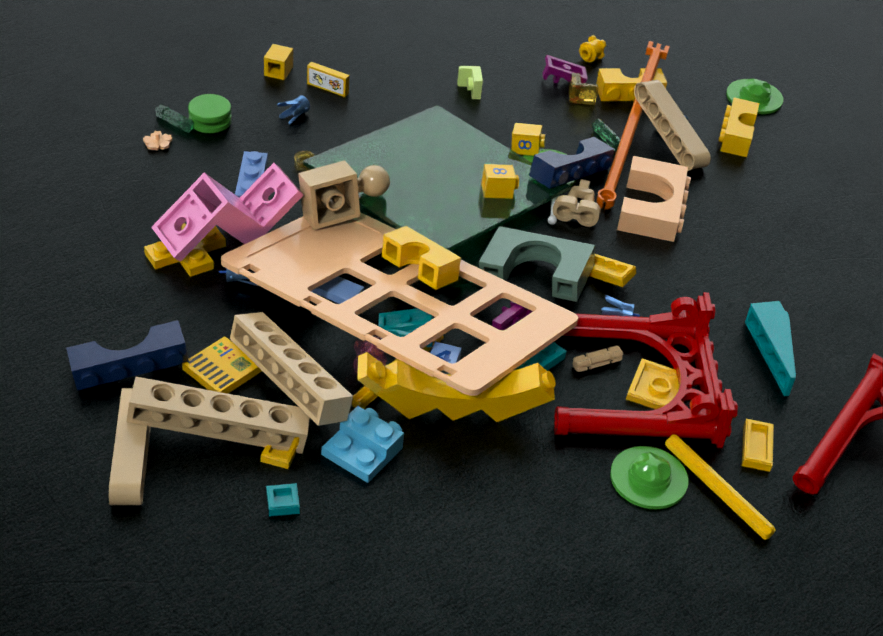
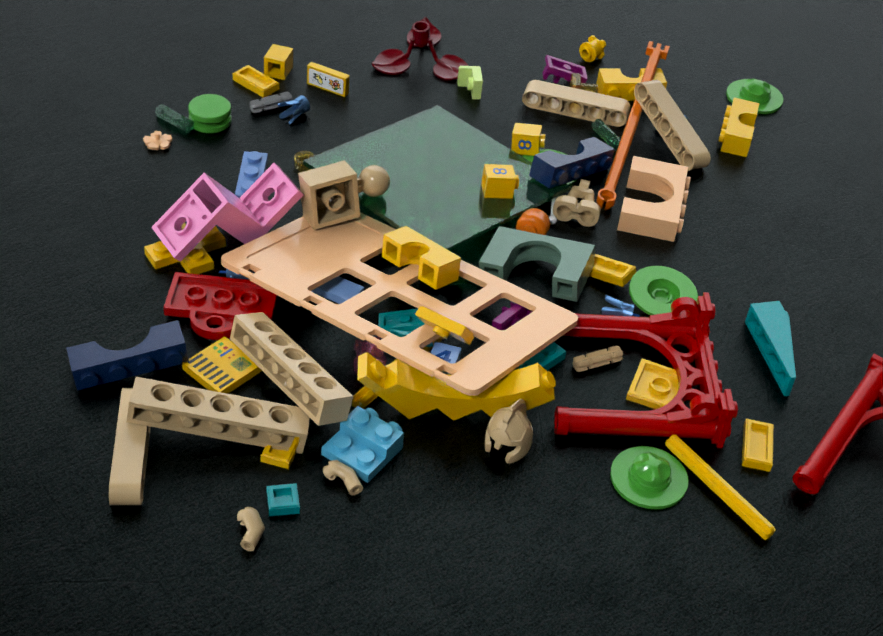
none -> red plate [164,272,278,340]
none -> yellow tile [232,65,279,98]
none -> tan arm [237,507,265,551]
none -> light grey axle [250,91,292,114]
none -> tan arm [323,460,363,495]
none -> dark red plant [372,17,468,80]
none -> yellow plate [415,306,474,345]
none -> tan helmet [484,399,533,464]
none -> orange head [516,208,550,235]
none -> tan beam [522,80,631,127]
none -> bright green hat [629,266,698,315]

